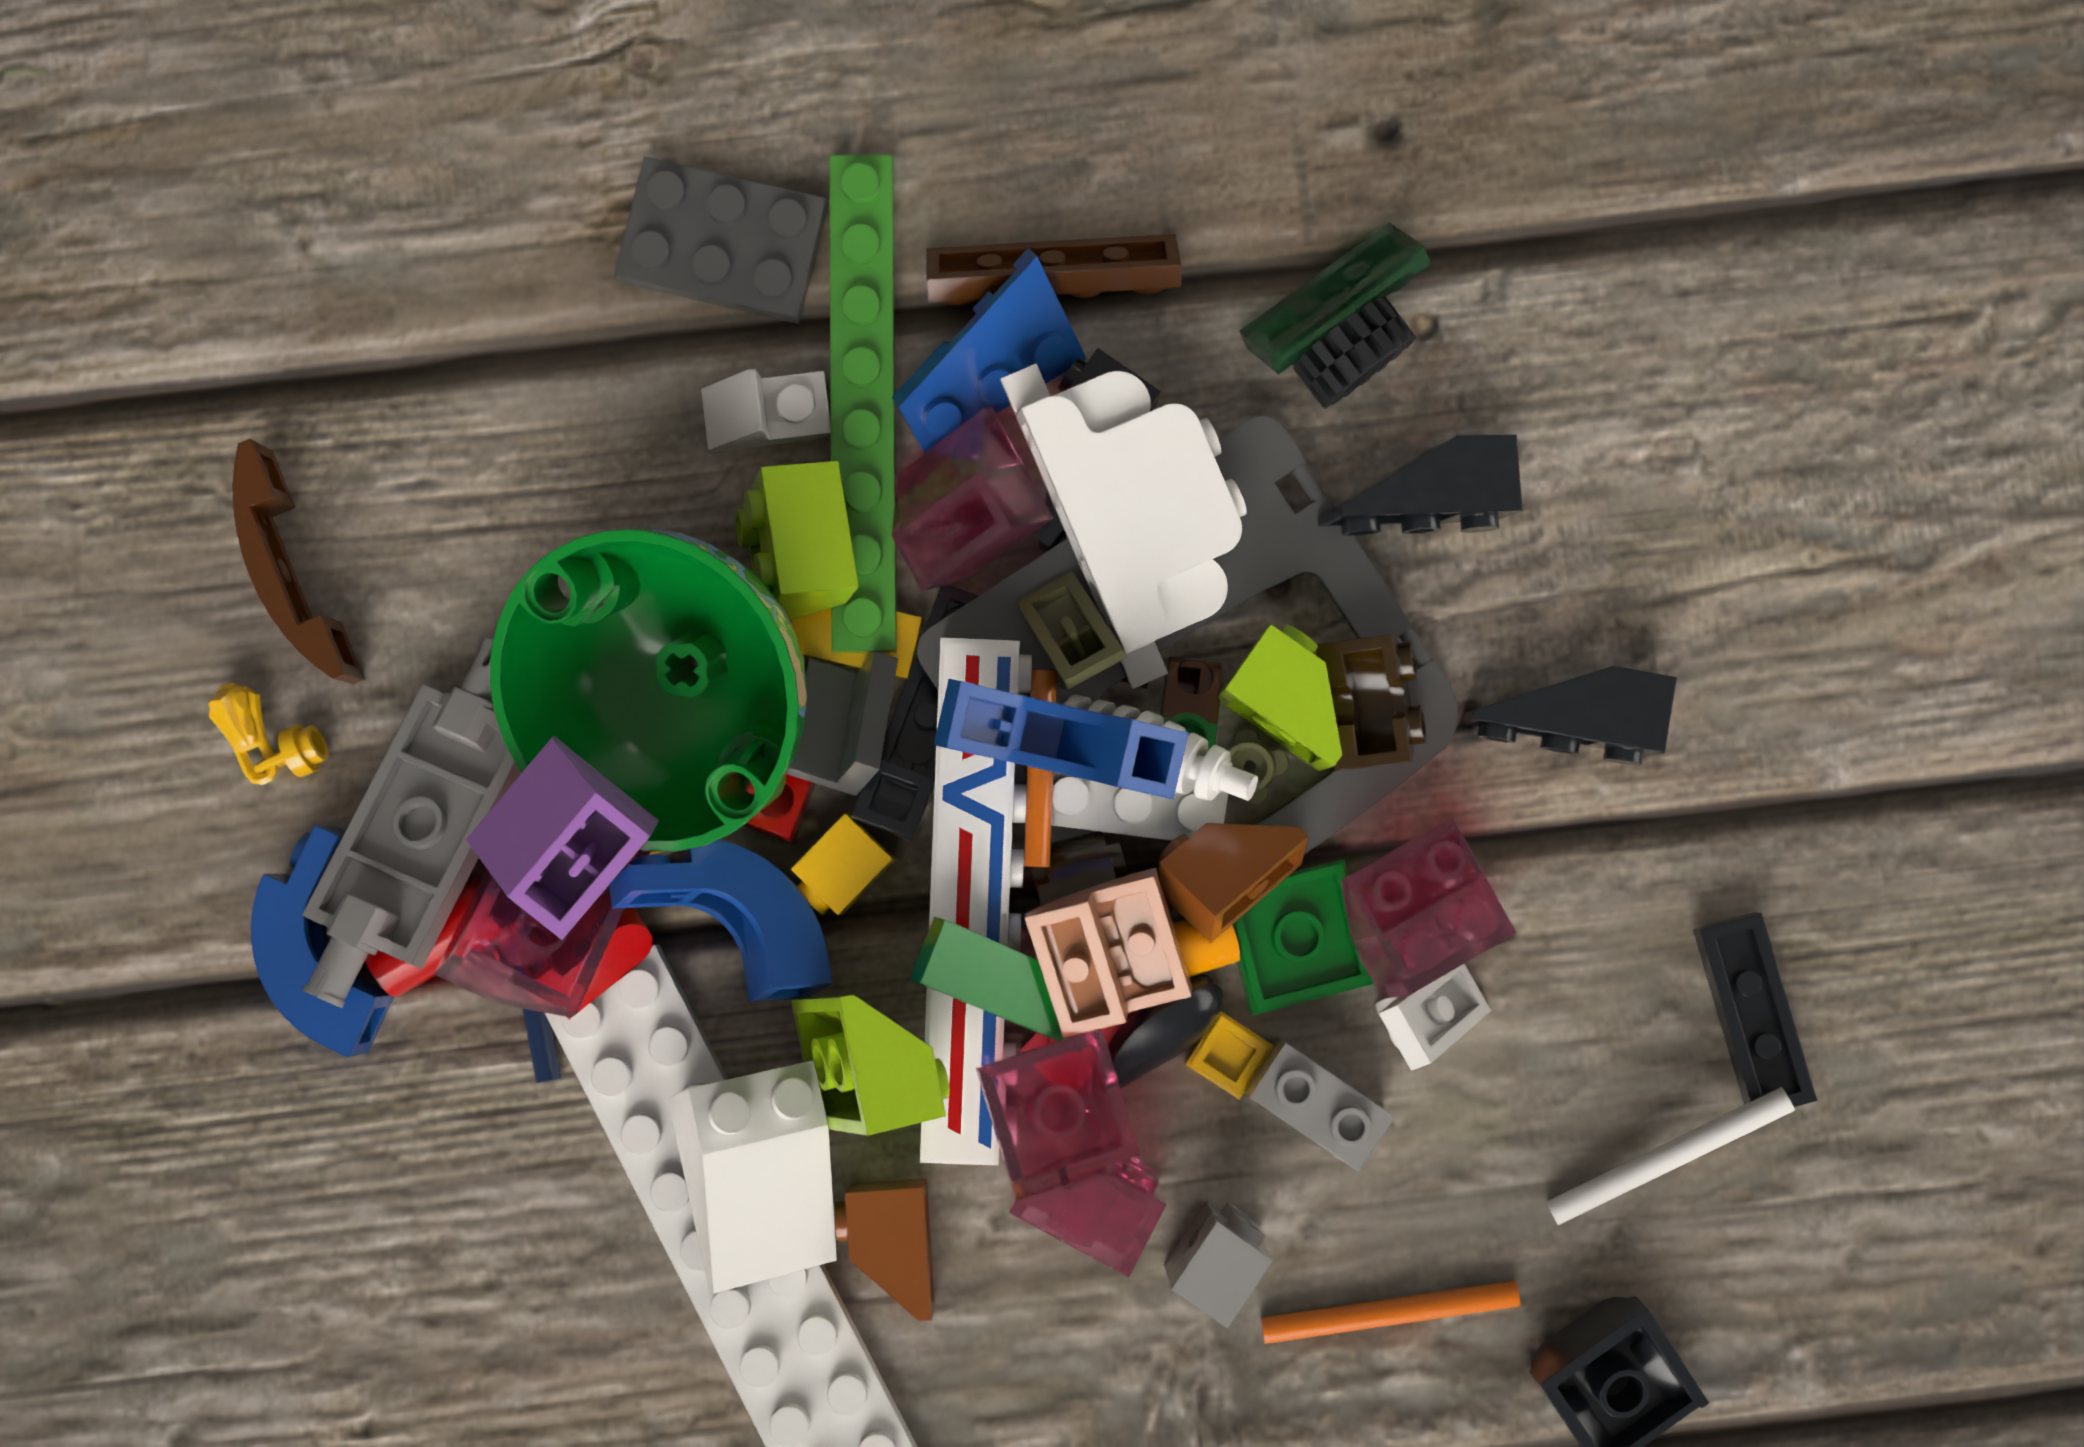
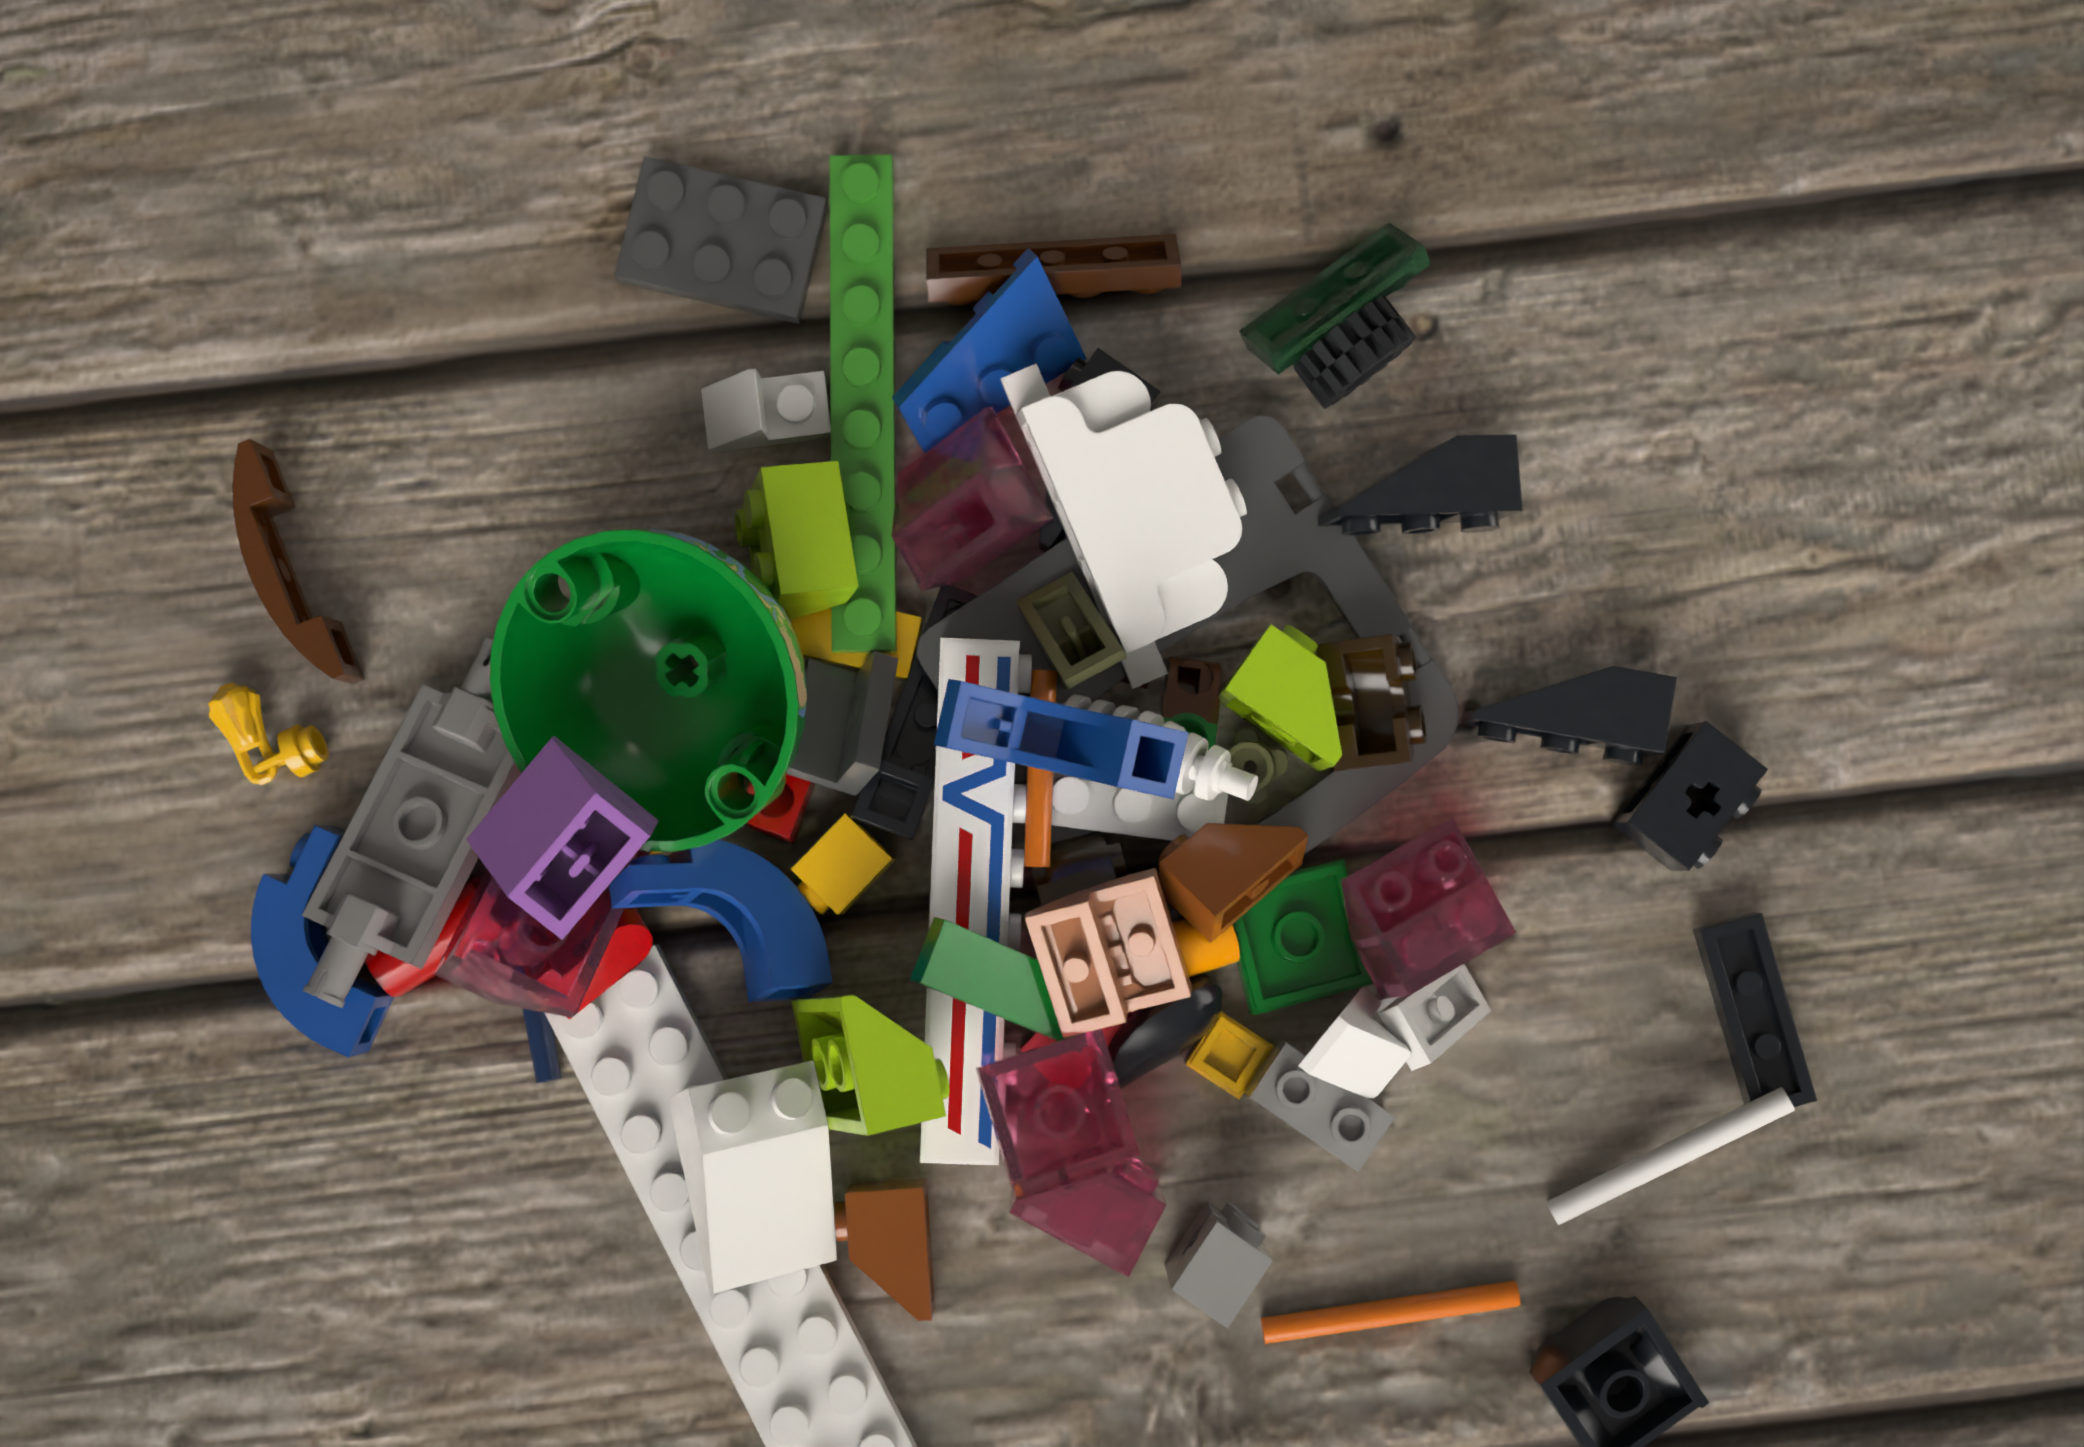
none -> white slope [1298,987,1411,1098]
none -> black brick [1611,721,1768,871]

